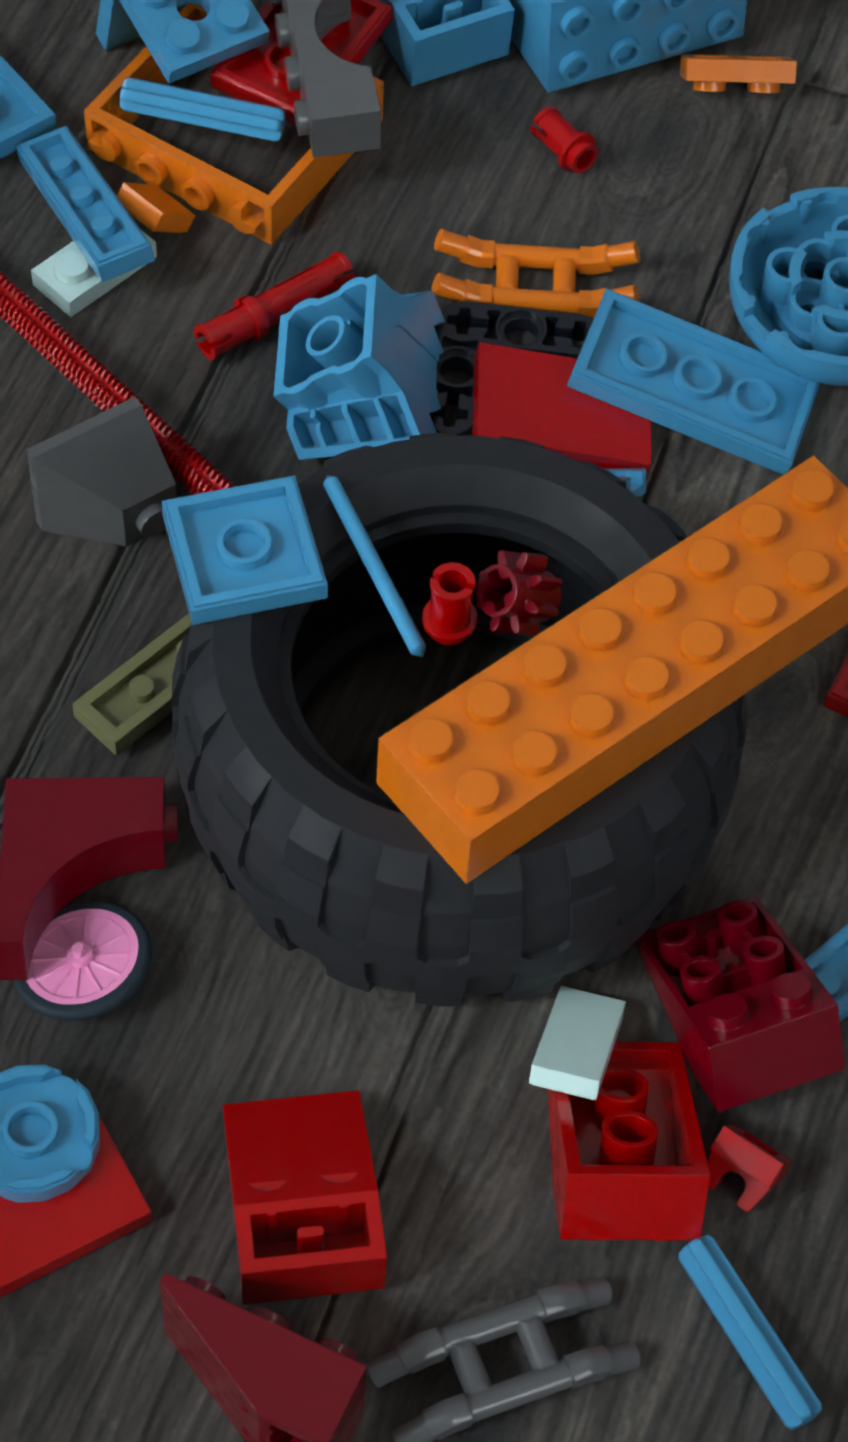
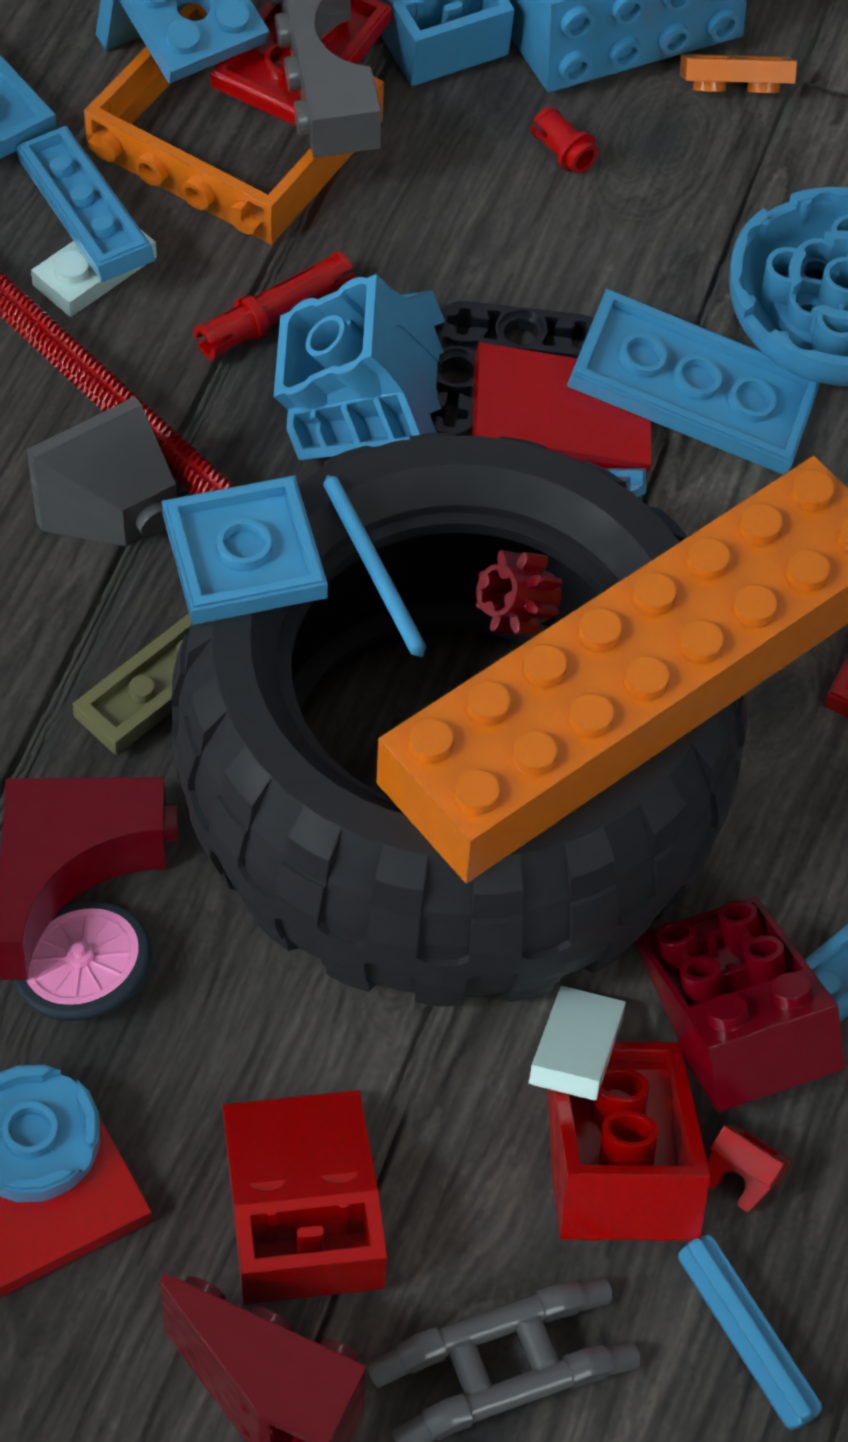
orange tile [117,182,196,233] -> none
dark azure axle [120,77,286,142] -> none
red pin [422,562,478,646] -> none
orange piece [431,229,640,318] -> none

